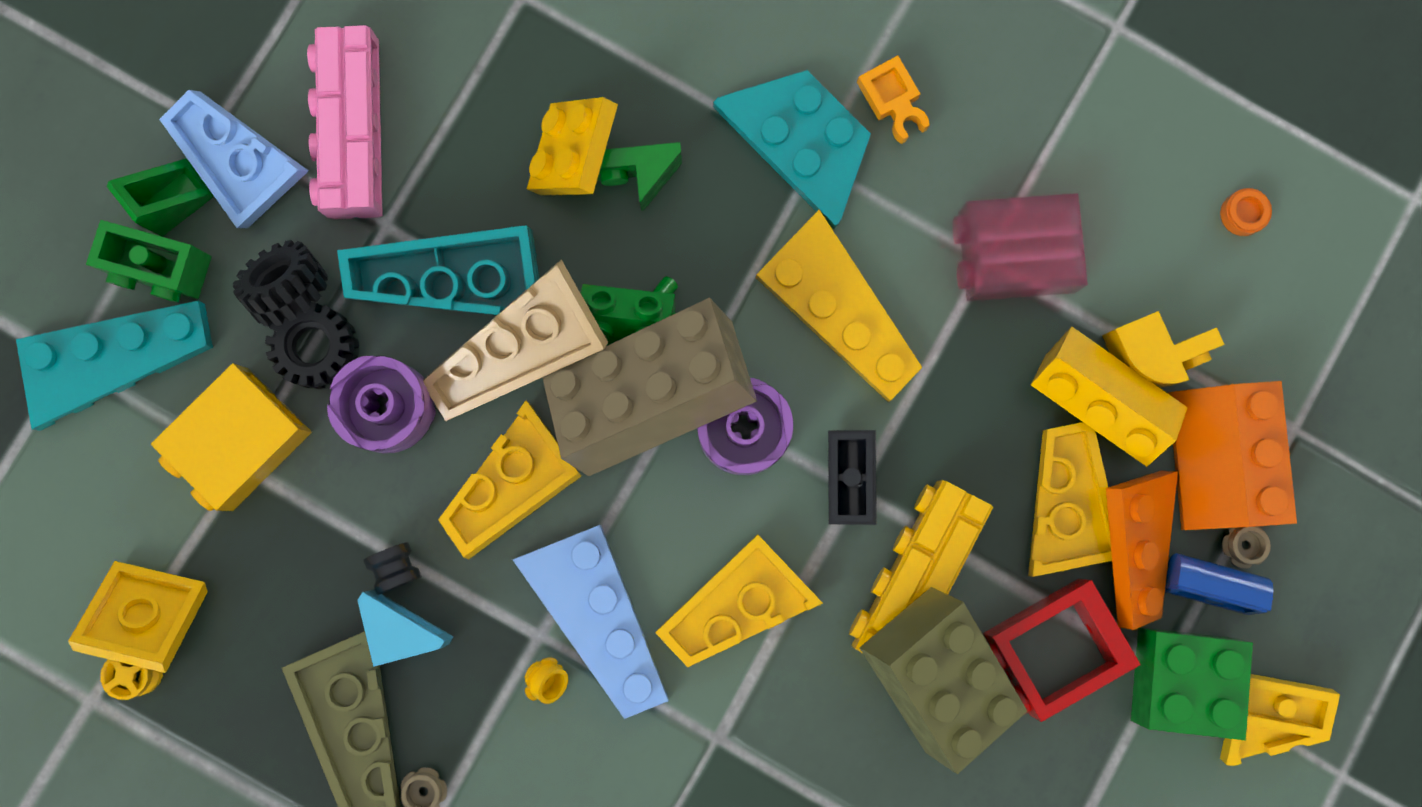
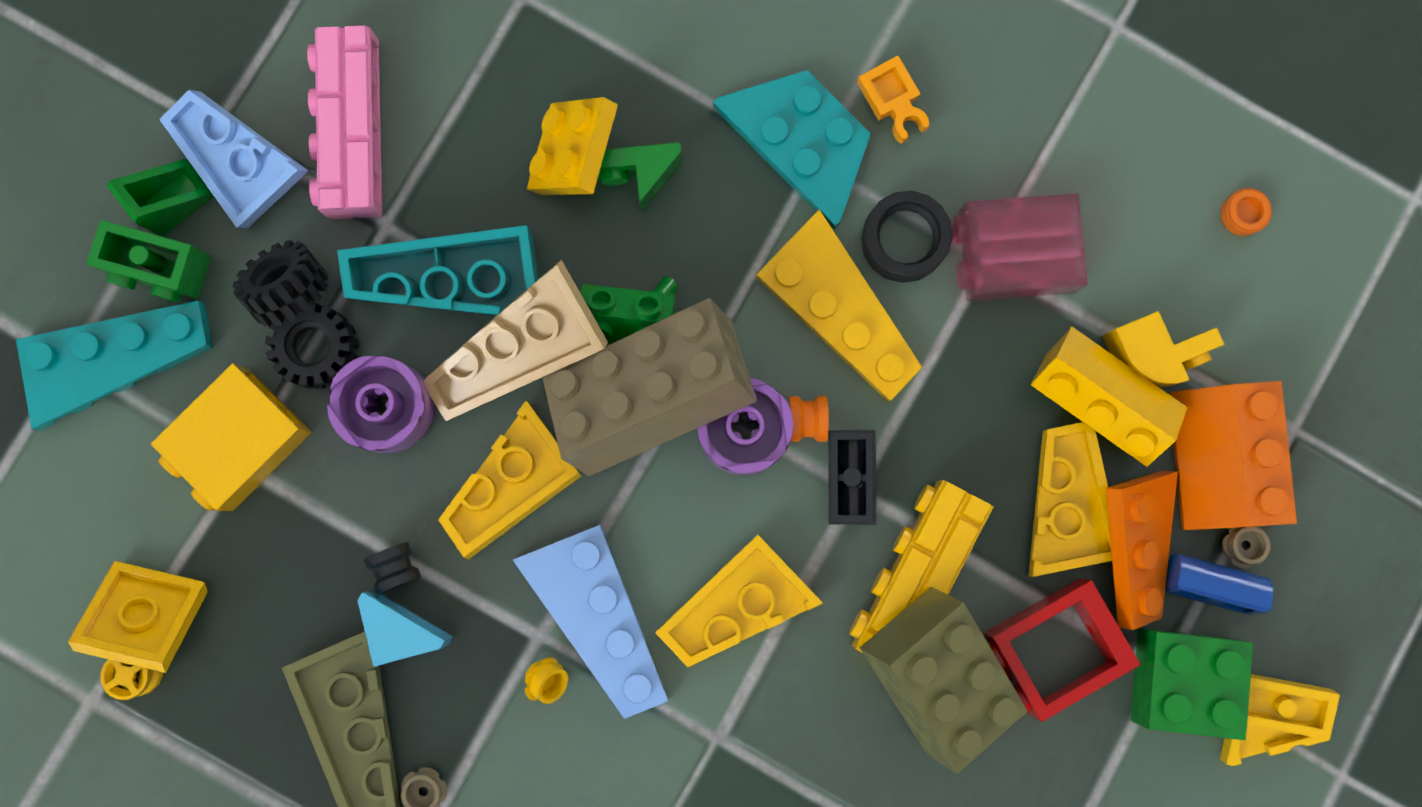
none -> orange wheel [788,396,829,442]
none -> black tyre [861,190,953,283]

